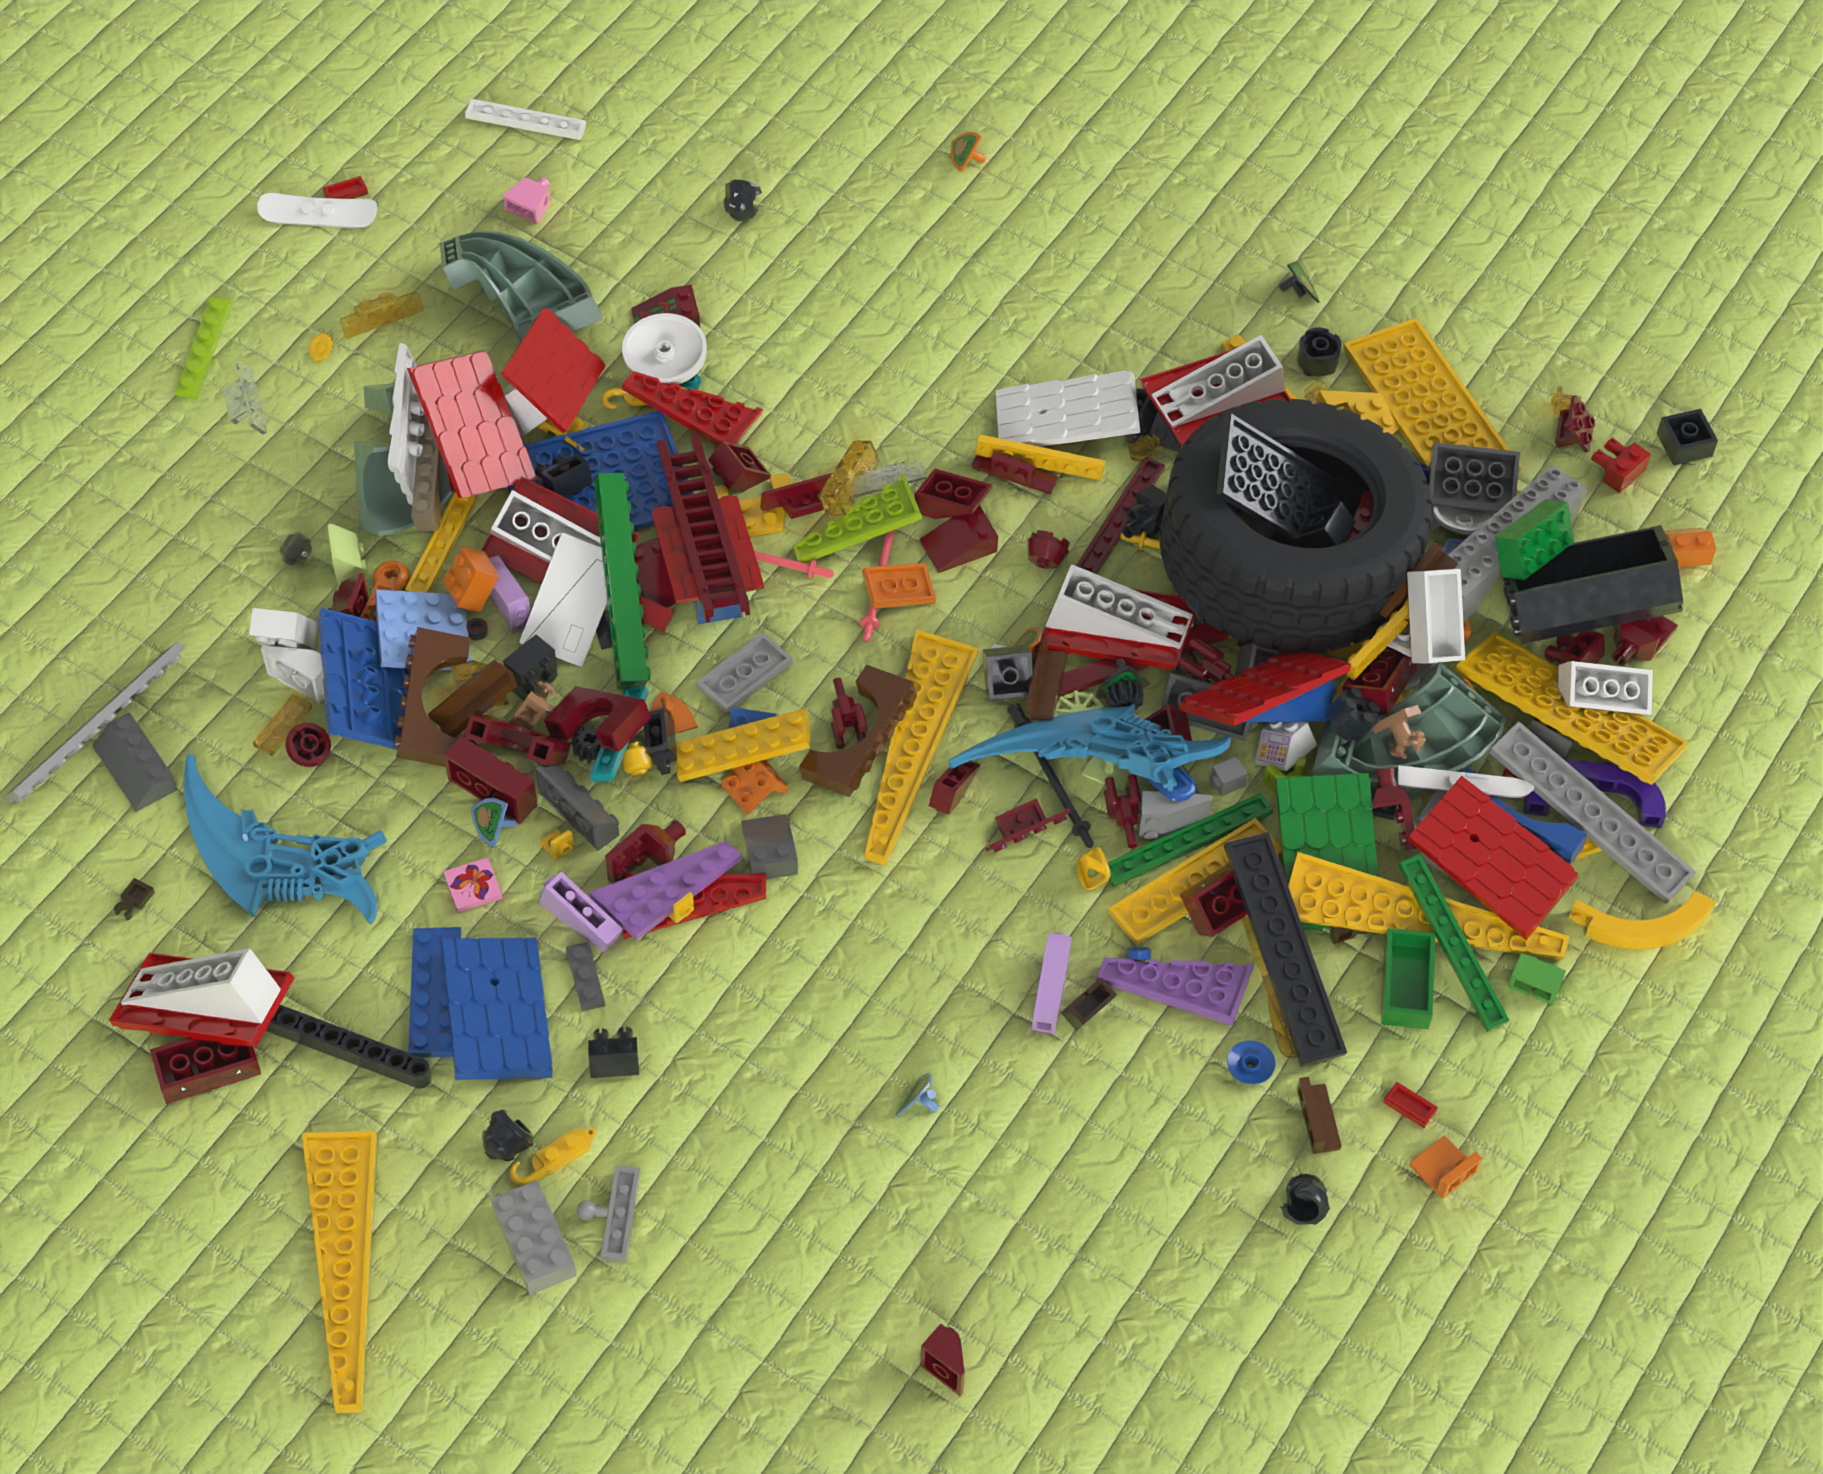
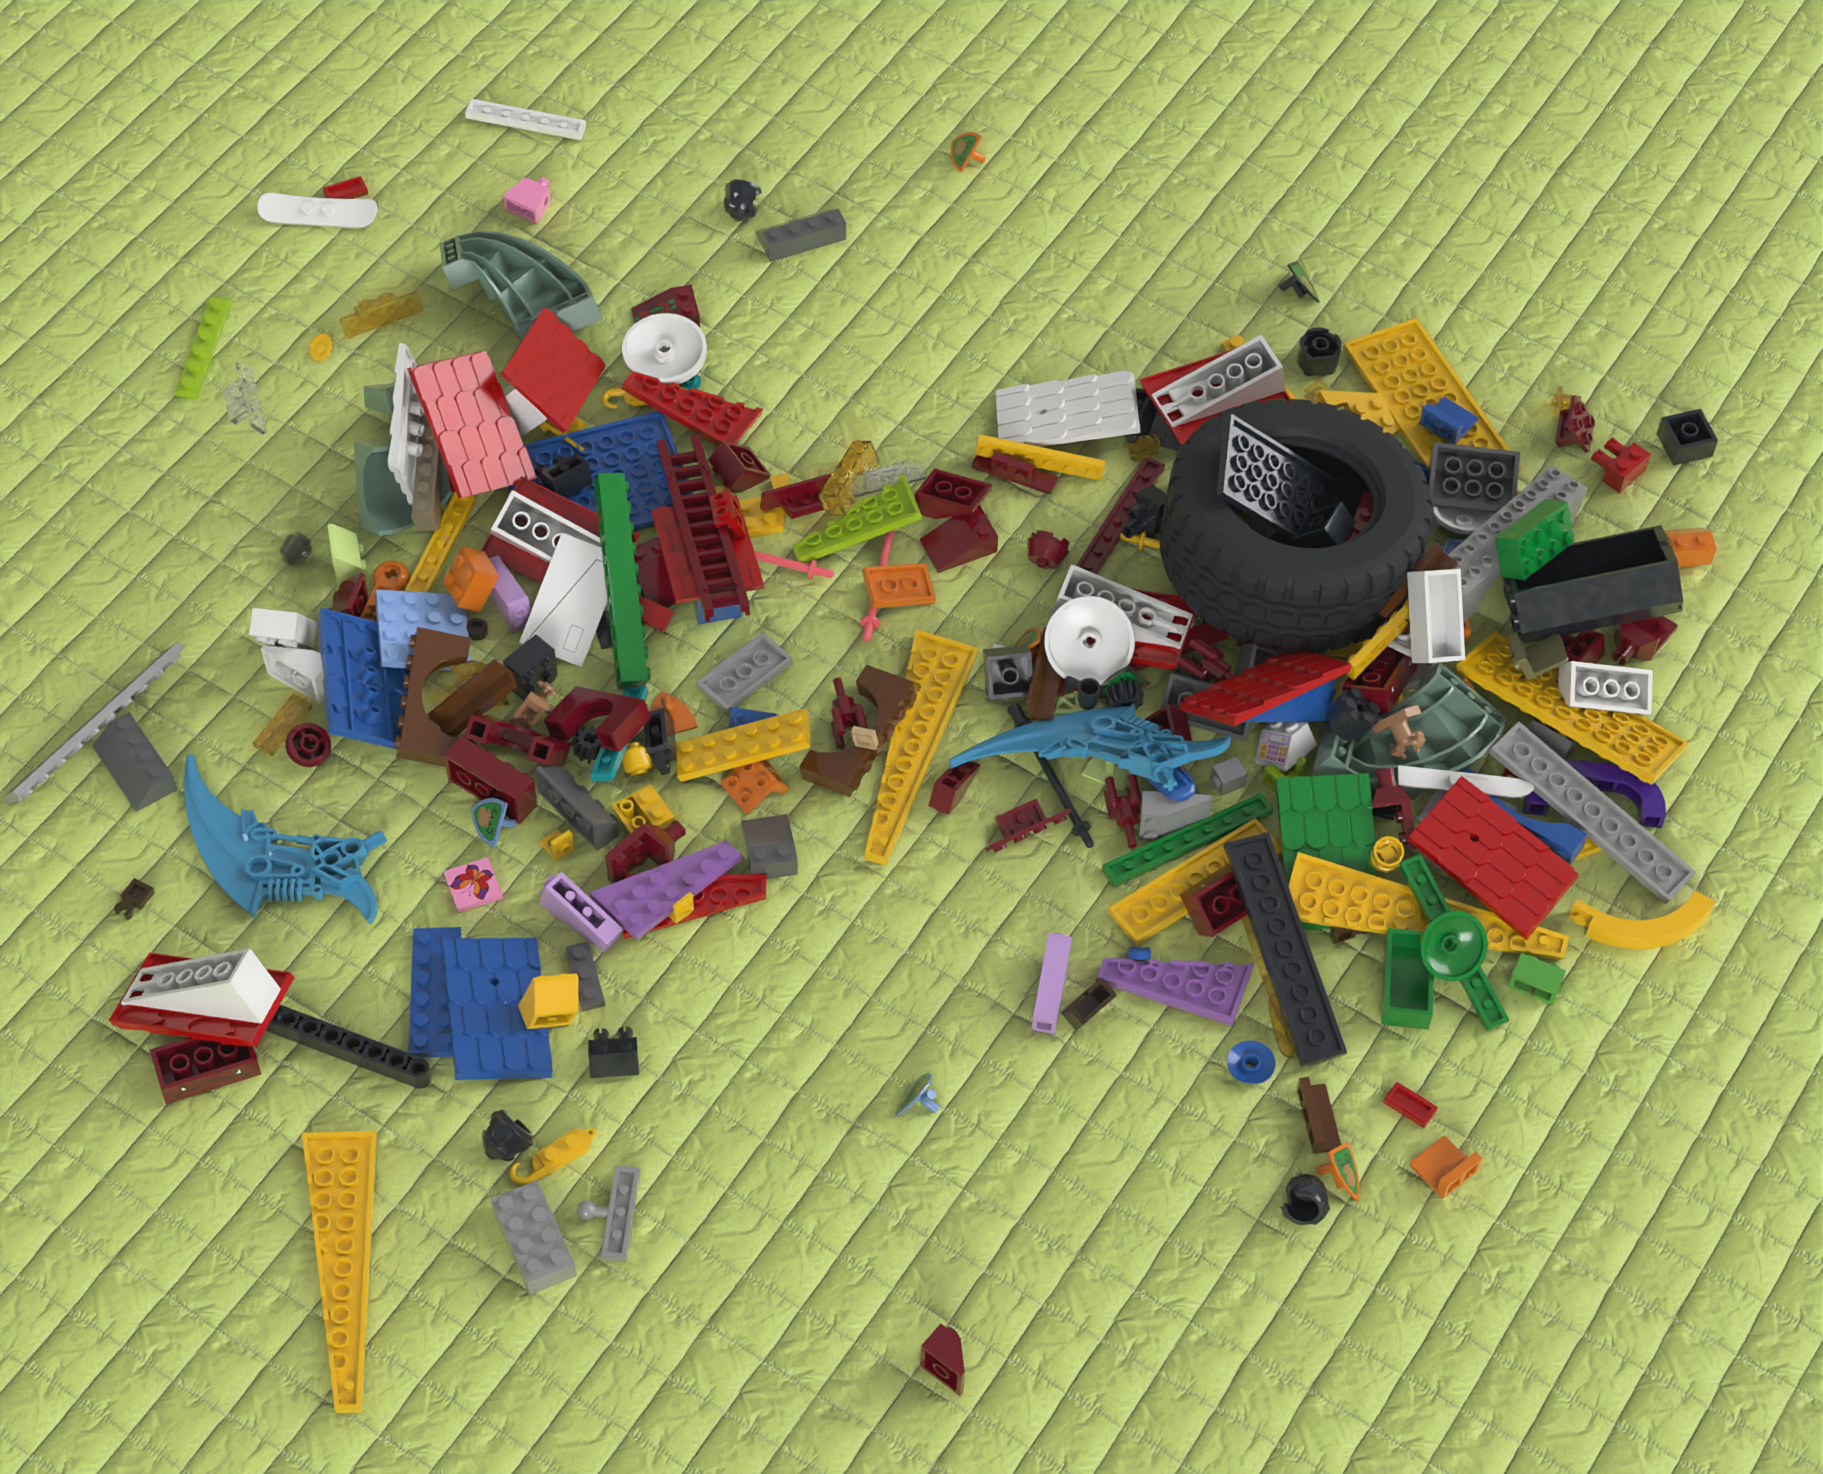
yellow piece [1077,846,1111,891] -> none
none -> yellow slope [518,973,578,1029]
none -> yellow slope [611,784,675,834]
none -> red bracket [709,489,745,538]
none -> dark grey slope [755,209,846,262]
none -> tan tile [851,726,879,750]
none -> white dish [1044,596,1135,685]
none -> black piece [1064,676,1101,710]
none -> shield [1317,1141,1360,1201]
none -> yellow wheel [1370,836,1404,873]
none -> blue bracket [1419,397,1478,445]
none -> green dish [1419,910,1488,982]
none -> olive bracket [1508,632,1569,680]

